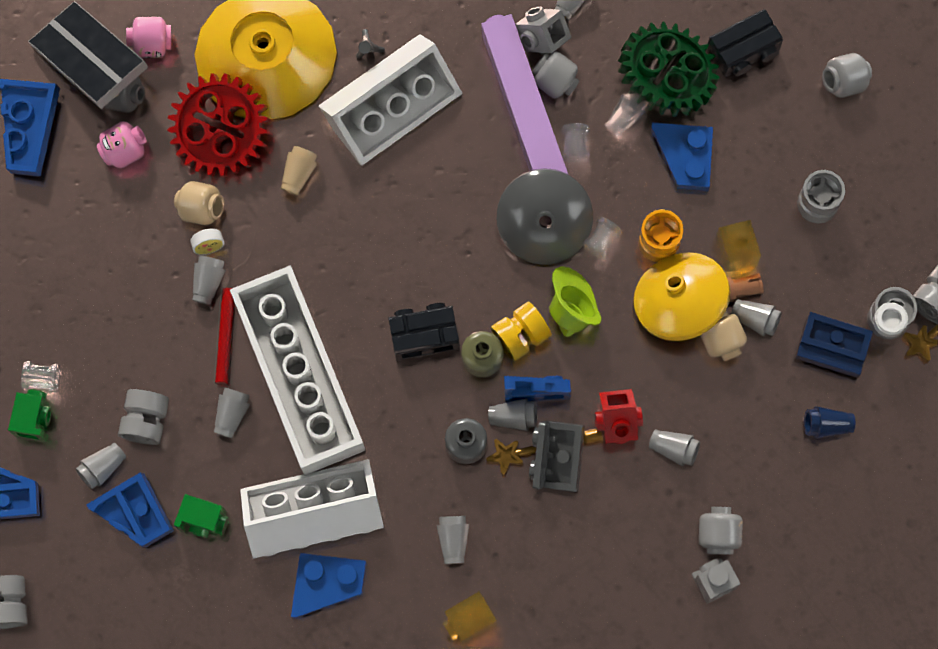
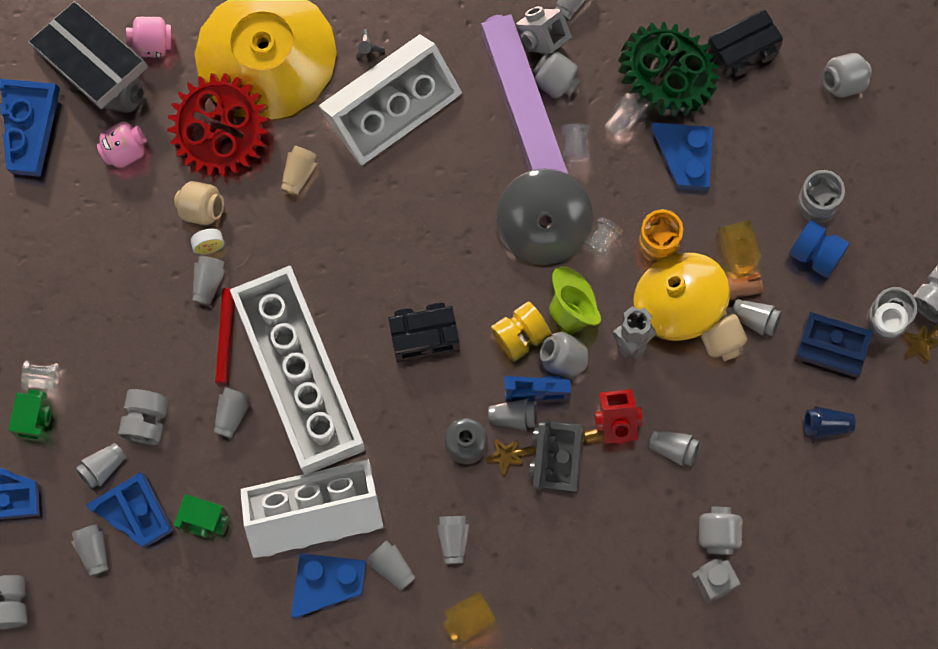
olive head [461,331,504,377] -> none
none -> light grey cone [71,524,109,576]
none -> light grey cone [367,540,415,590]
none -> light grey head [540,332,589,379]
none -> light grey piece [612,306,656,359]
none -> blue wheel [789,219,850,278]

